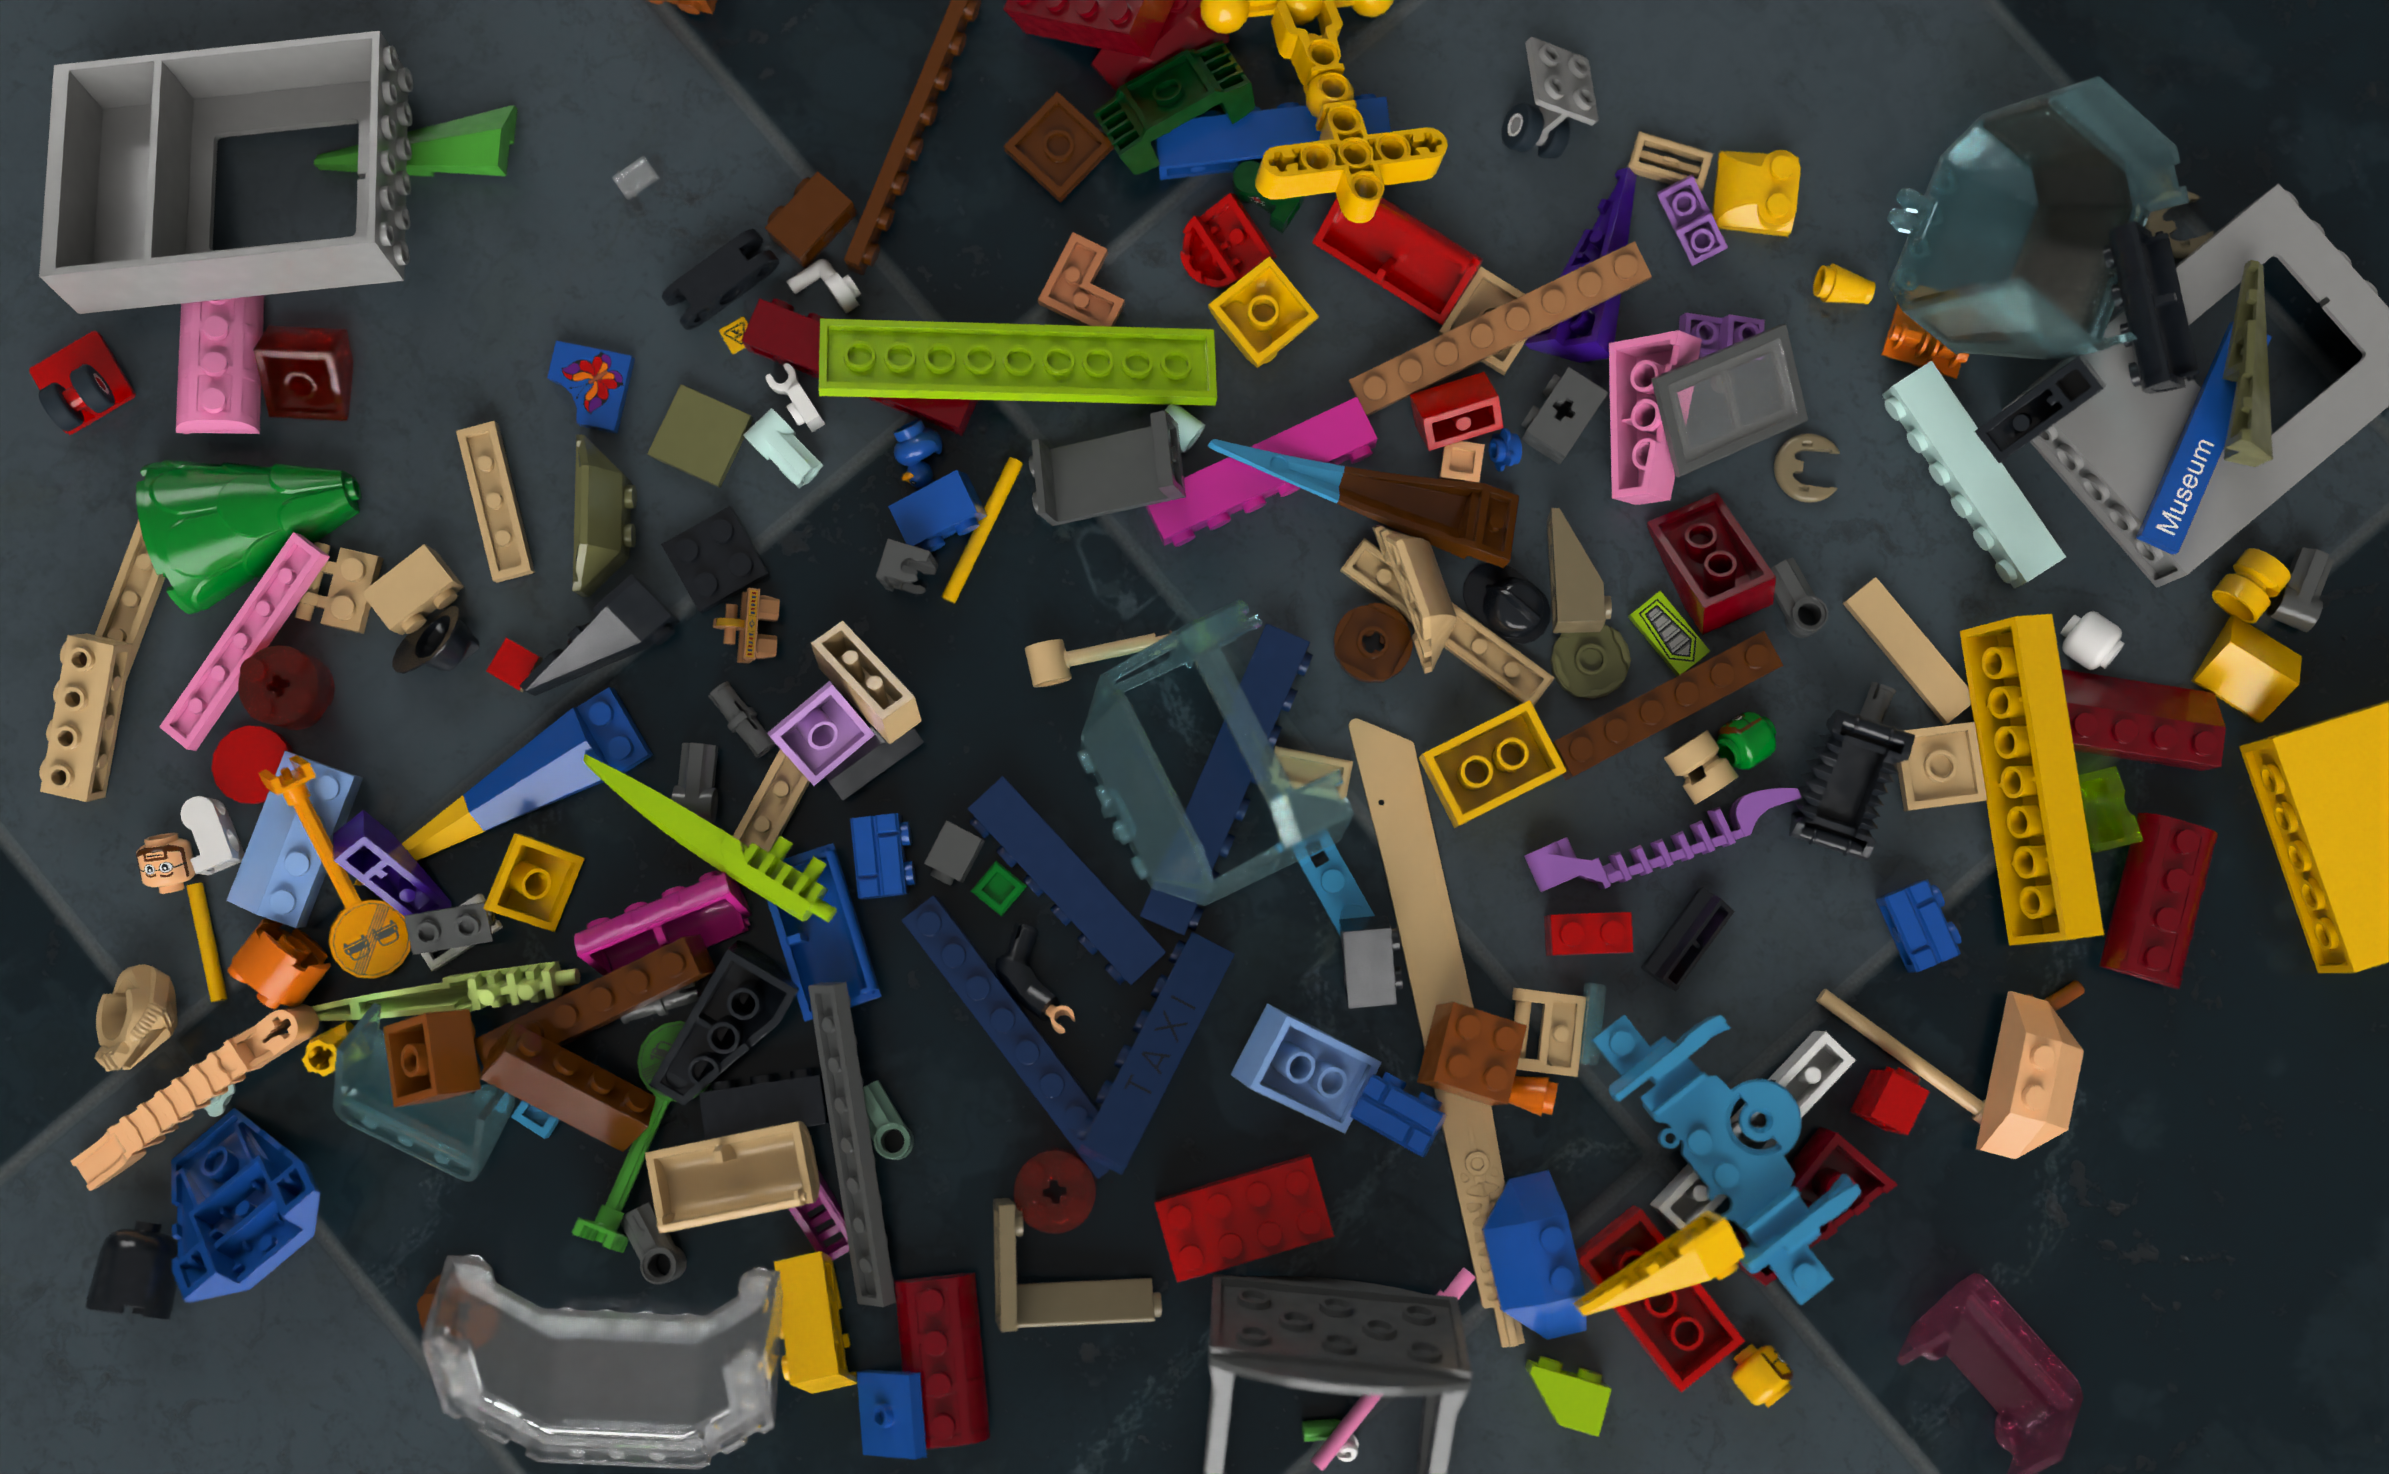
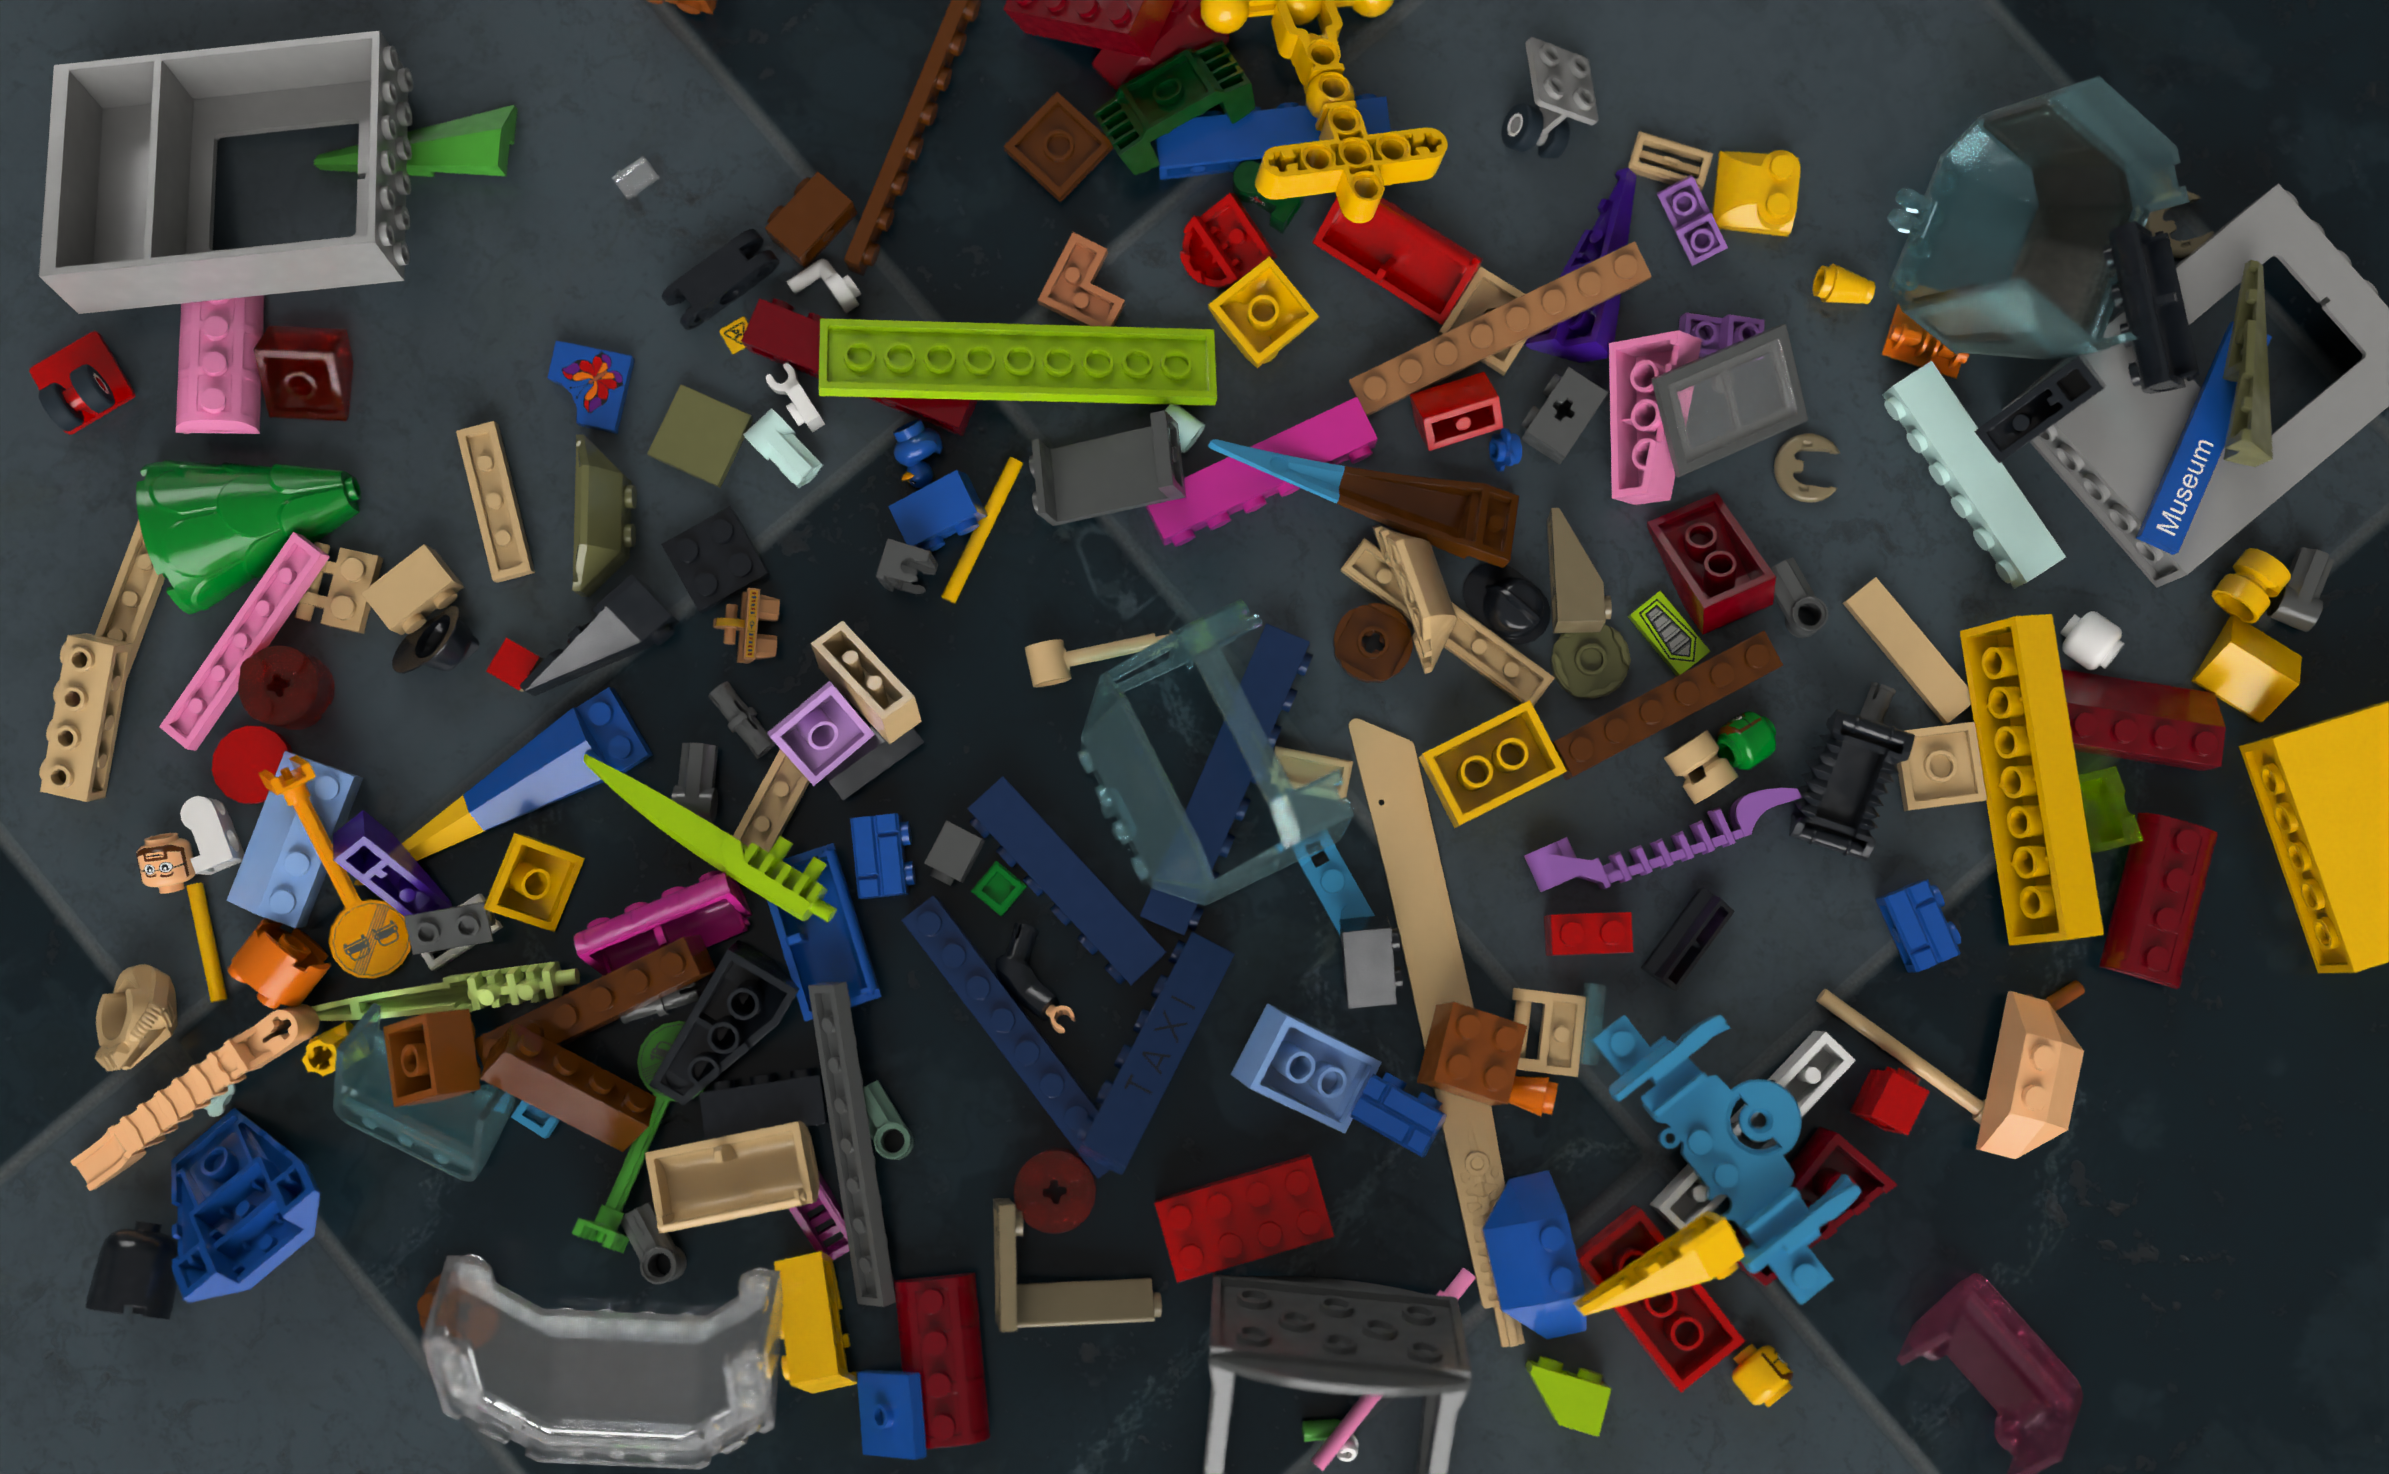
light nougat plate [1439,441,1485,483] -> none

